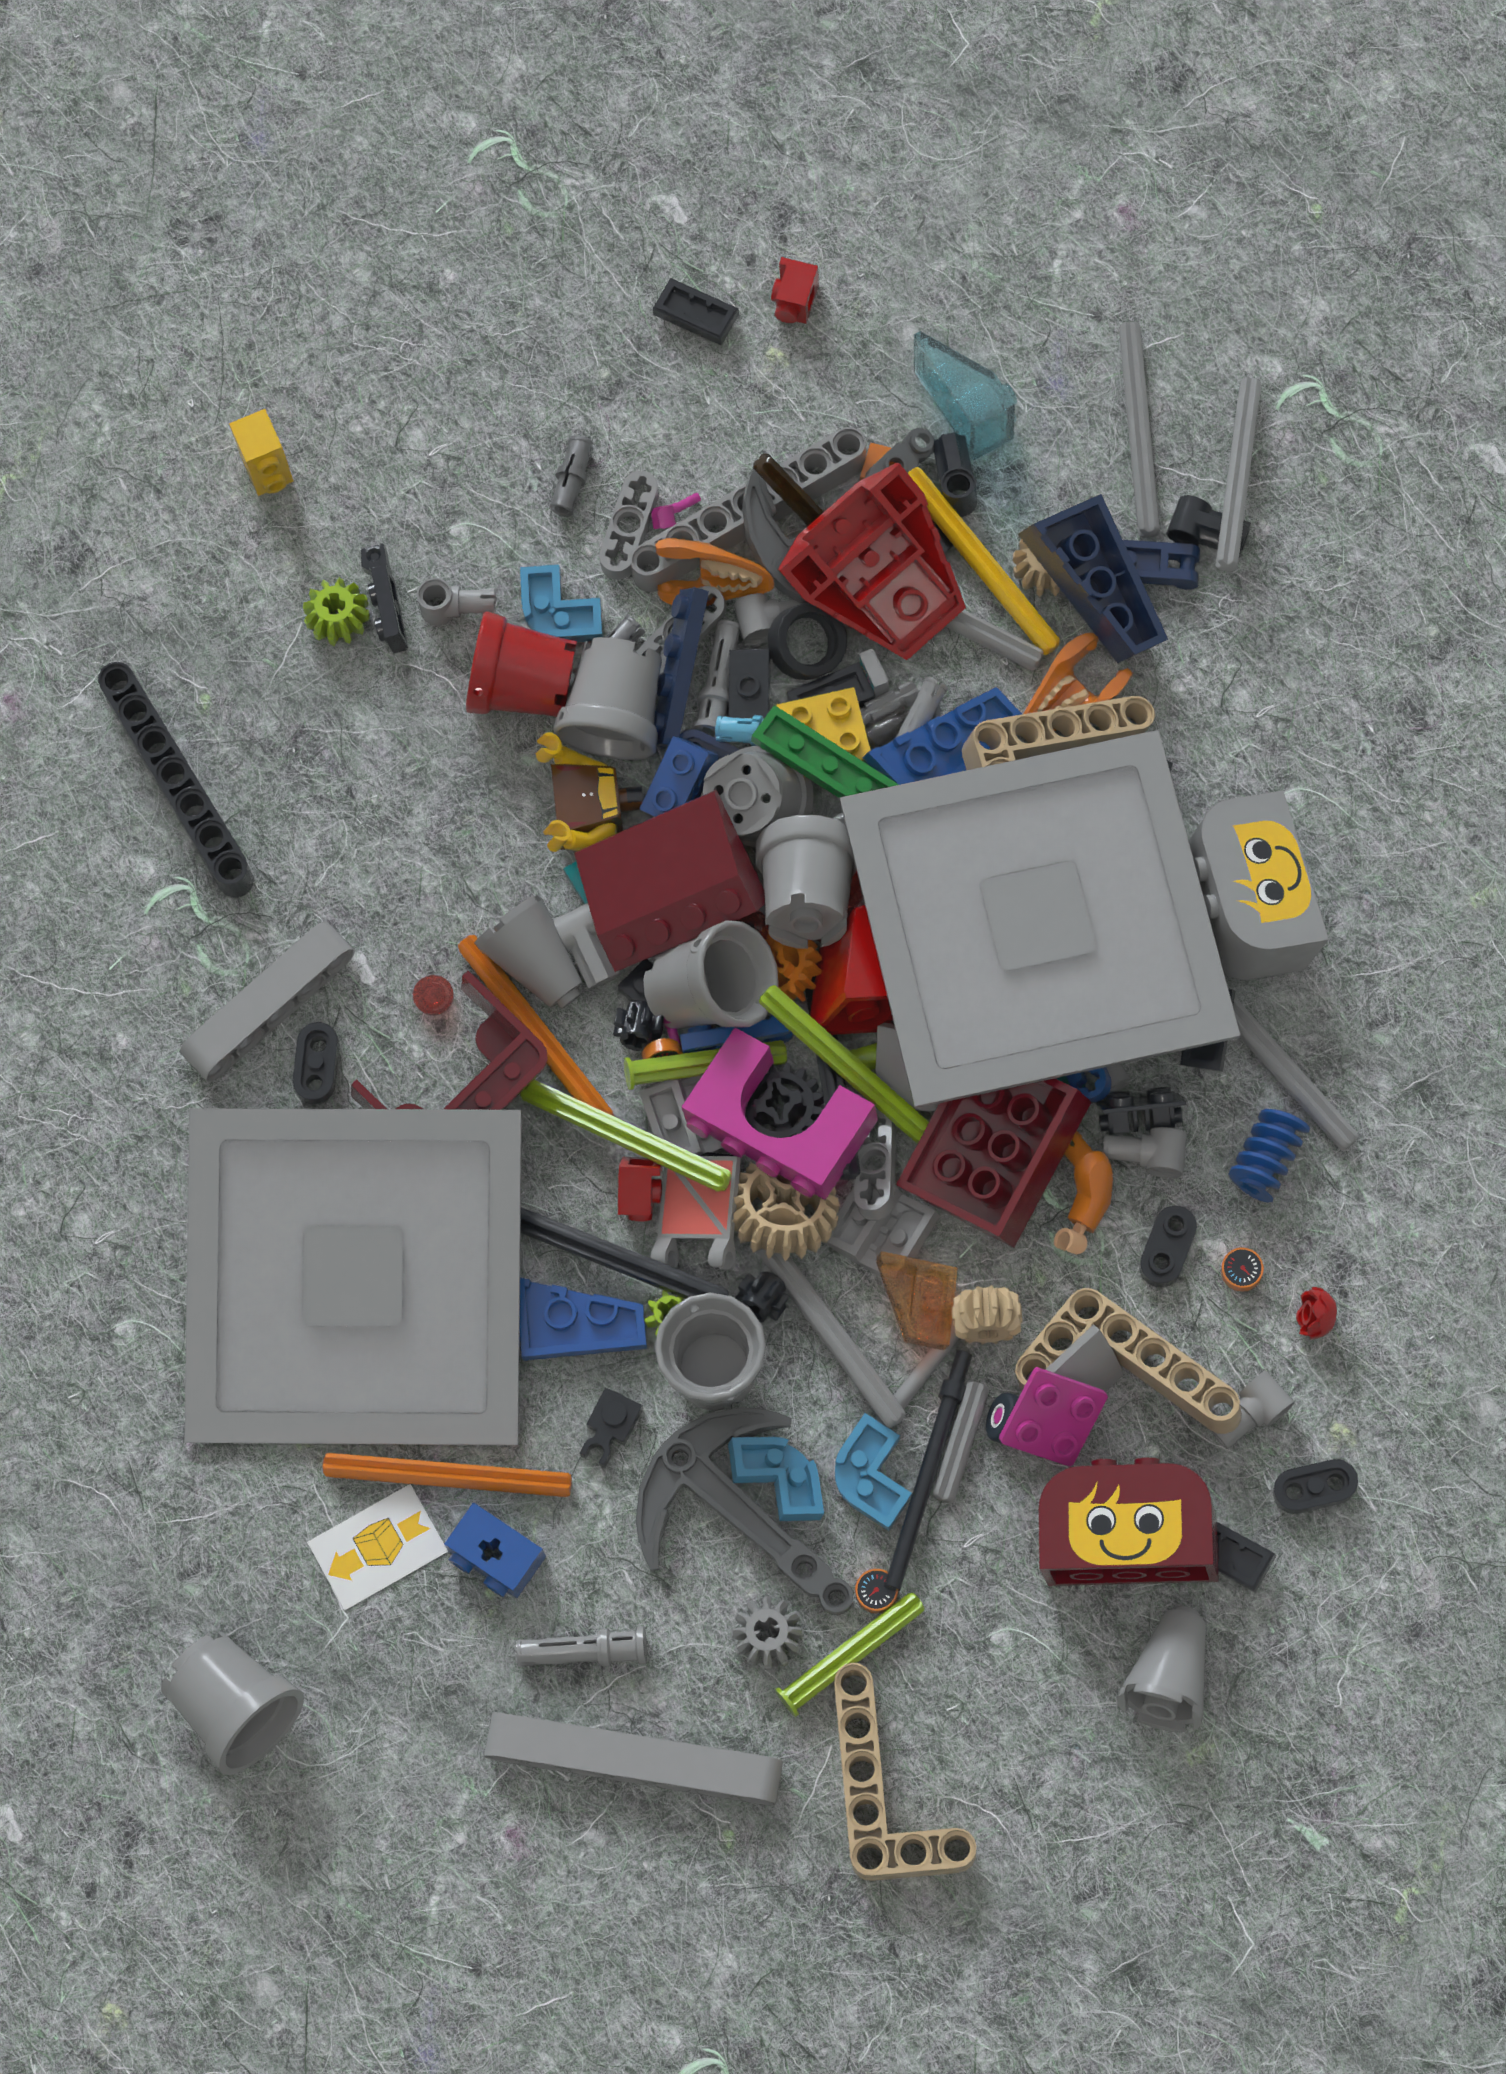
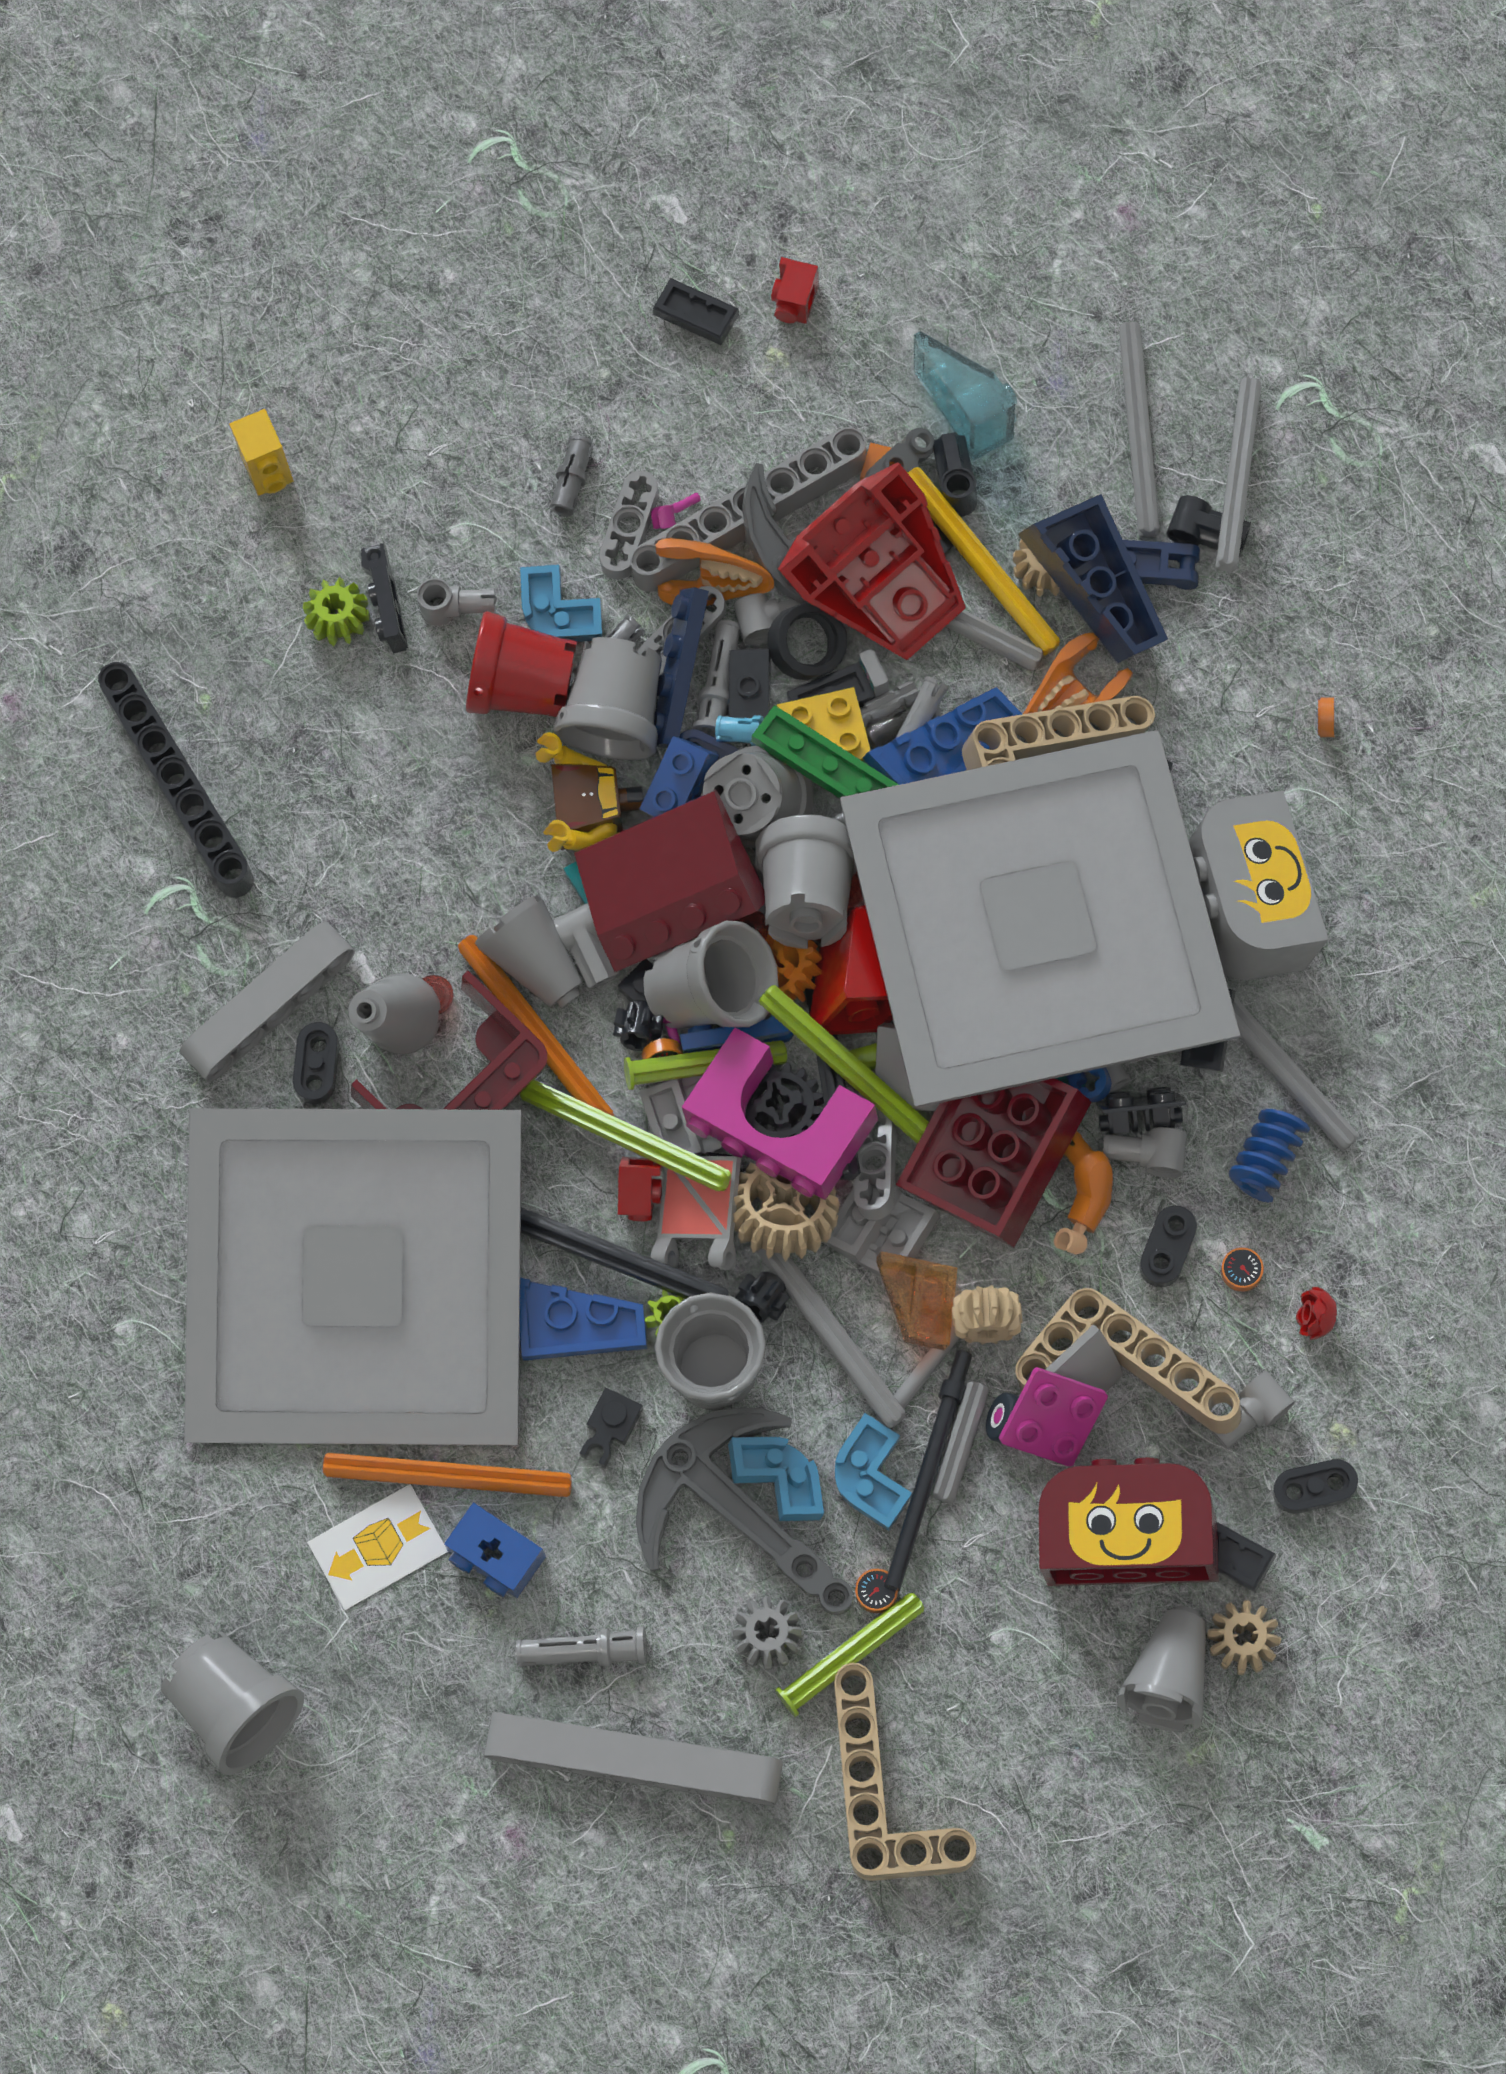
dark brown axle [753,453,824,526] -> none
none -> light grey cone [348,973,441,1054]
none -> tan gear [1207,1600,1281,1675]
none -> orange tile [1318,697,1334,738]

